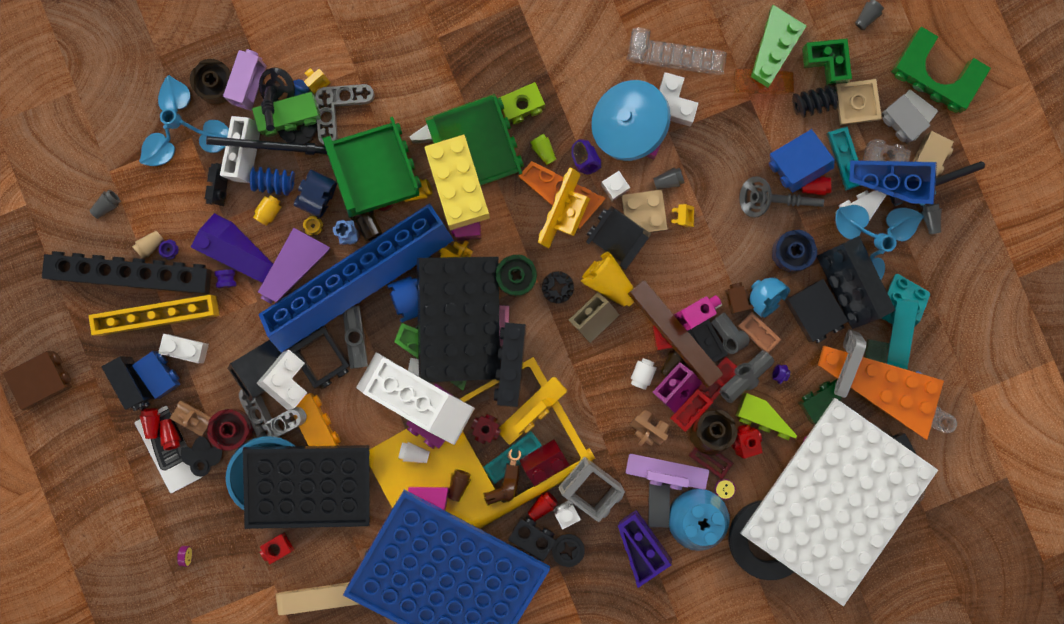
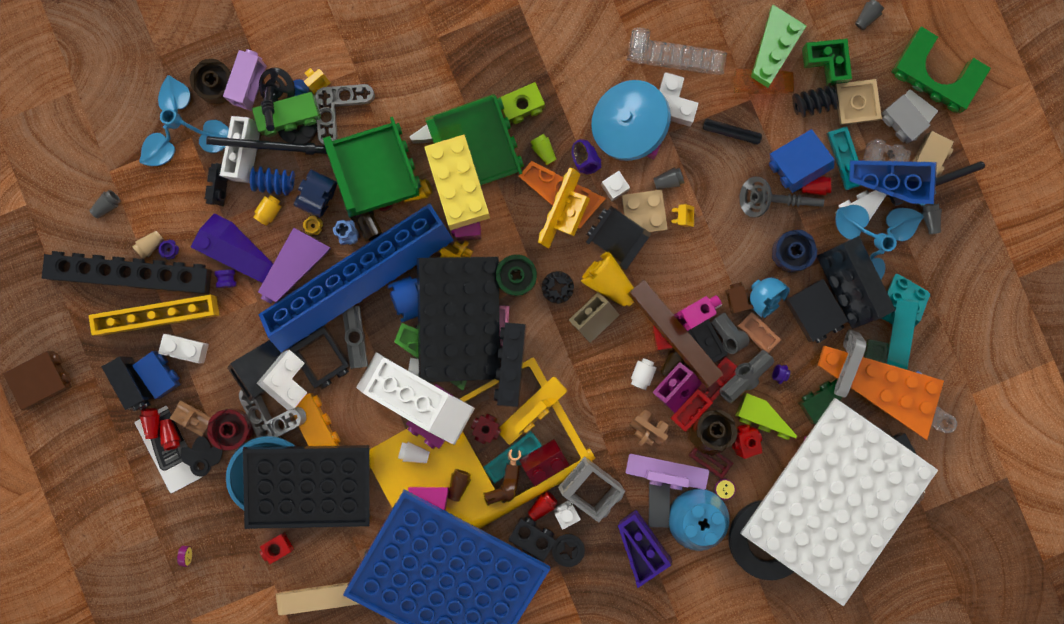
none -> black axle [703,119,762,144]

